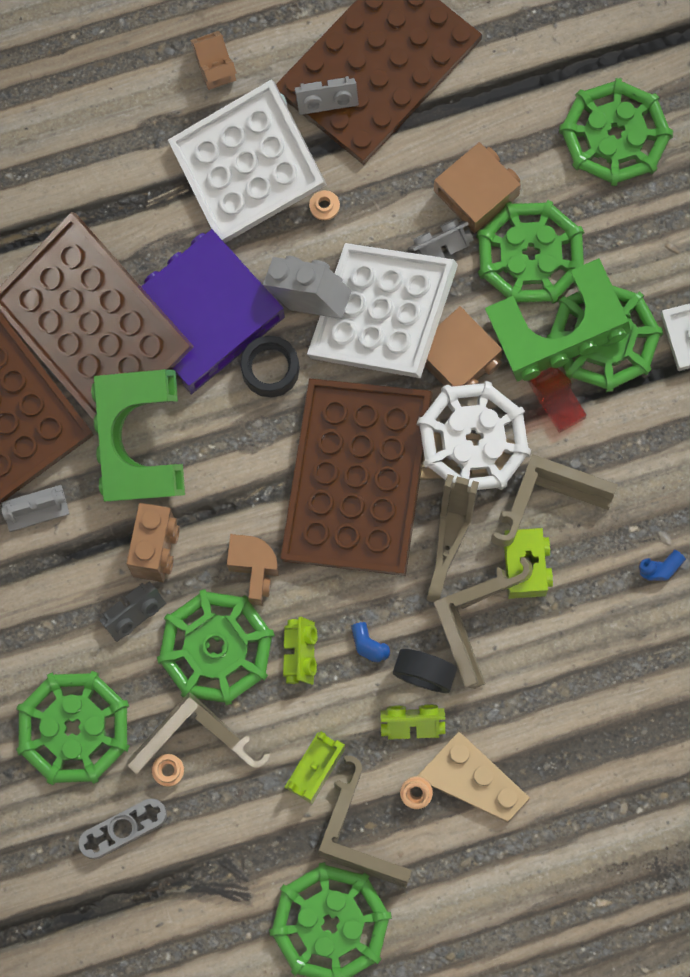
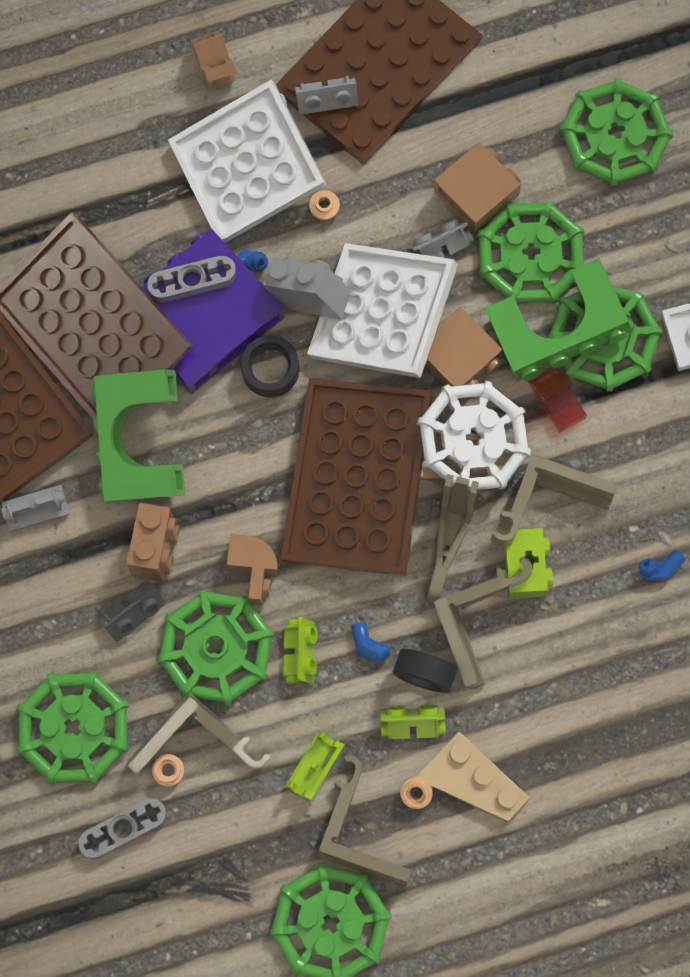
none -> light grey beam [147,256,236,302]
none -> blue arm [236,250,268,271]

